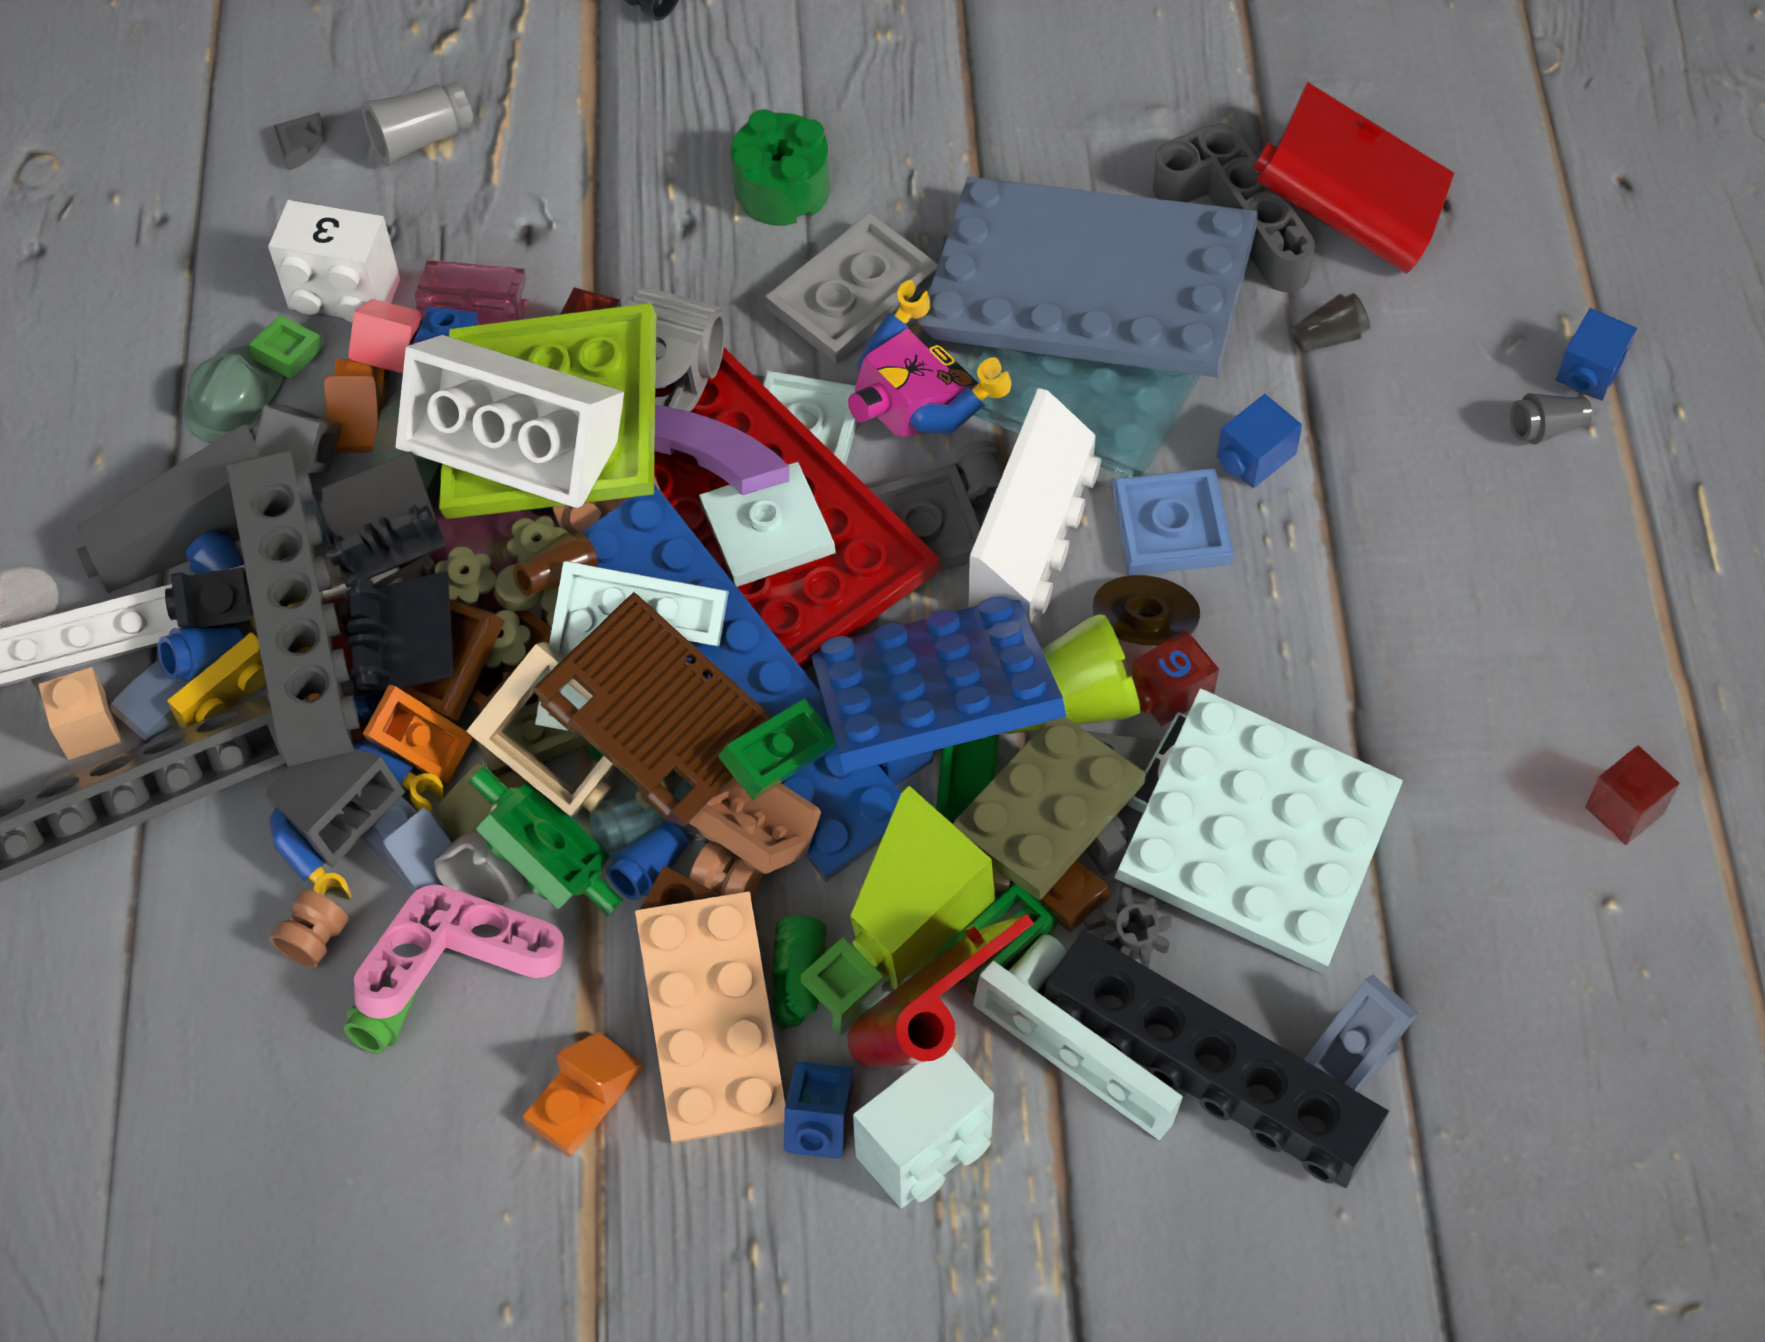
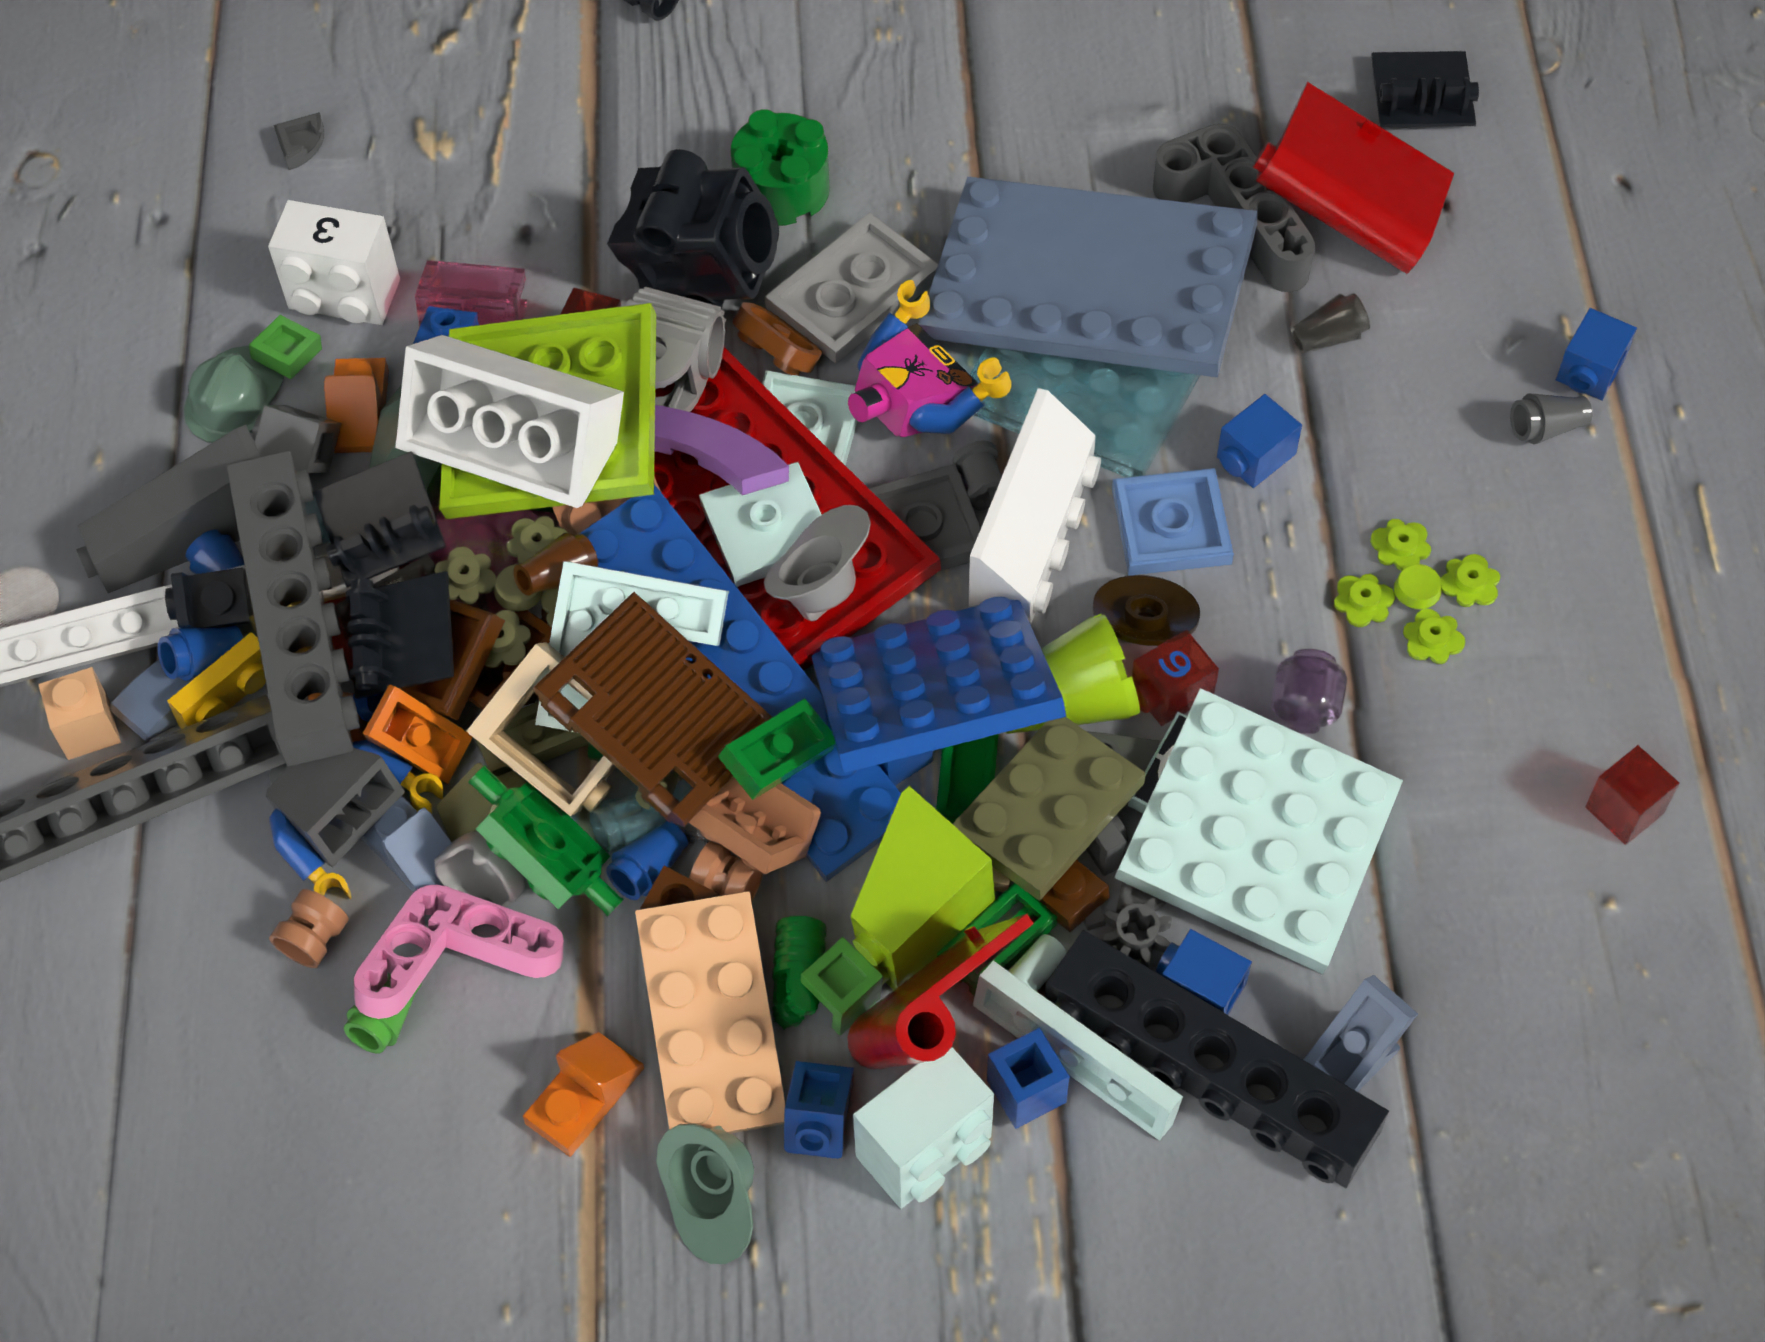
coral panel [348,299,425,374] -> none
light grey plant [362,81,473,166] -> none
none -> black piece [607,149,779,310]
none -> sand green piece [656,1123,754,1264]
none -> dark orange plate [733,302,822,376]
none -> light grey piece [764,505,871,621]
none -> blue brick [986,1027,1070,1129]
none -> blue brick [1156,928,1252,1015]
none -> clear purple head [1271,649,1347,734]
none -> lime plant [1334,519,1500,664]
none -> black hinge [1371,51,1479,127]

